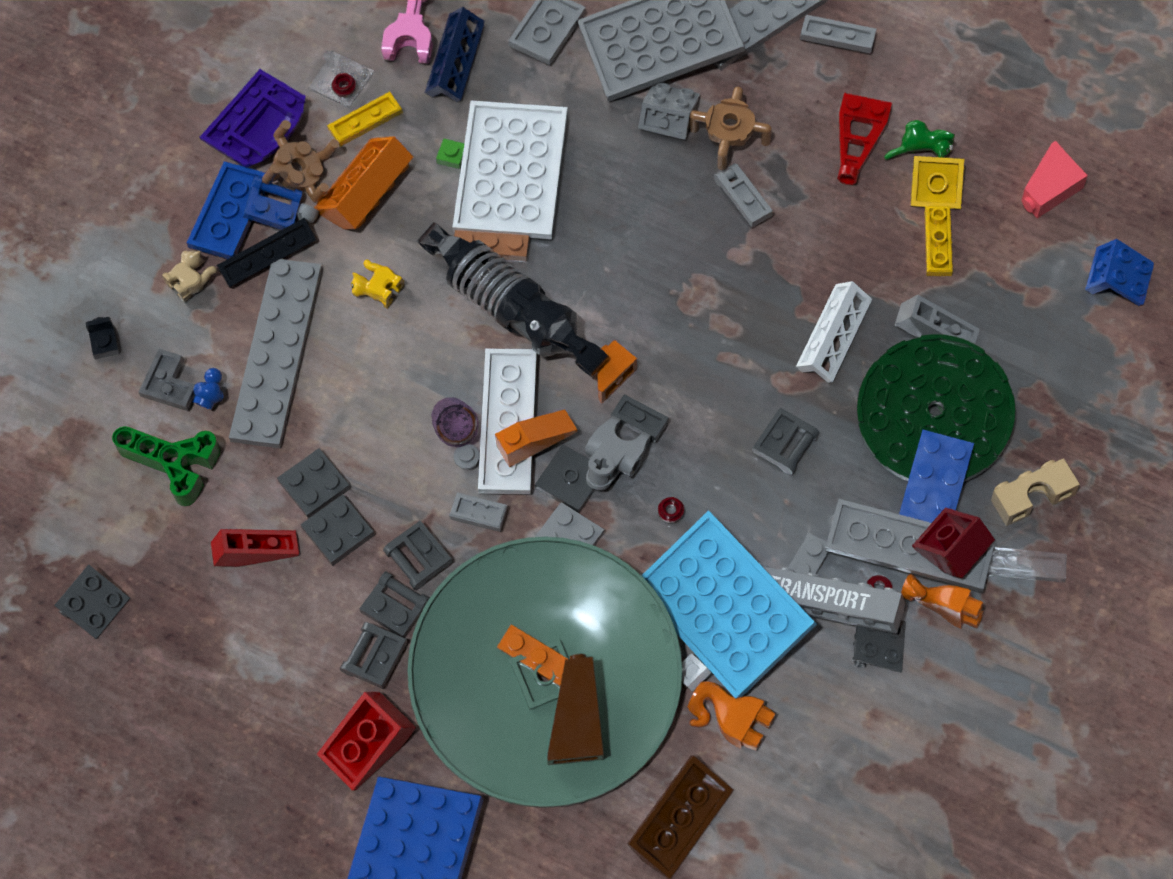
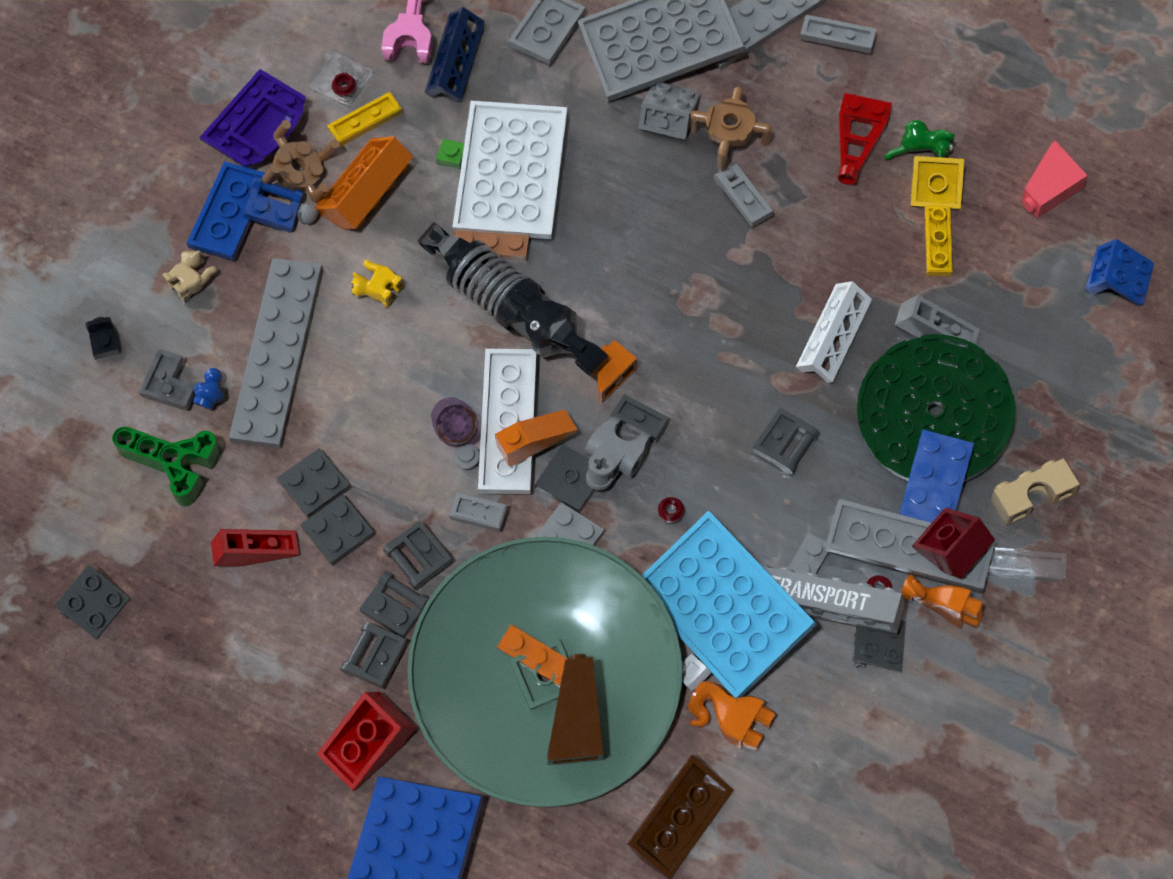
black plate [216,218,317,287] -> none

